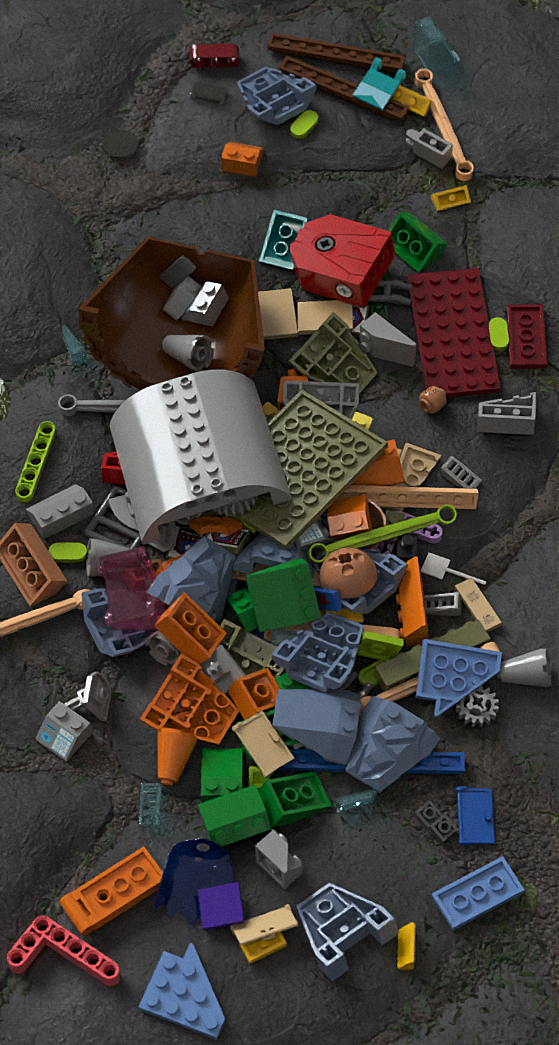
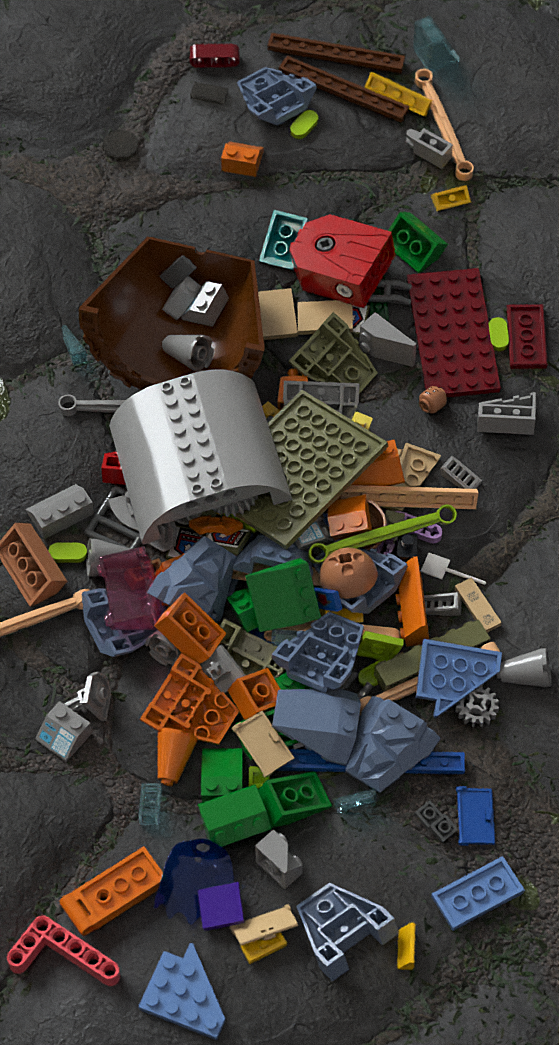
lime beam [15,421,56,503] -> none
teal flag [353,58,406,111] -> none

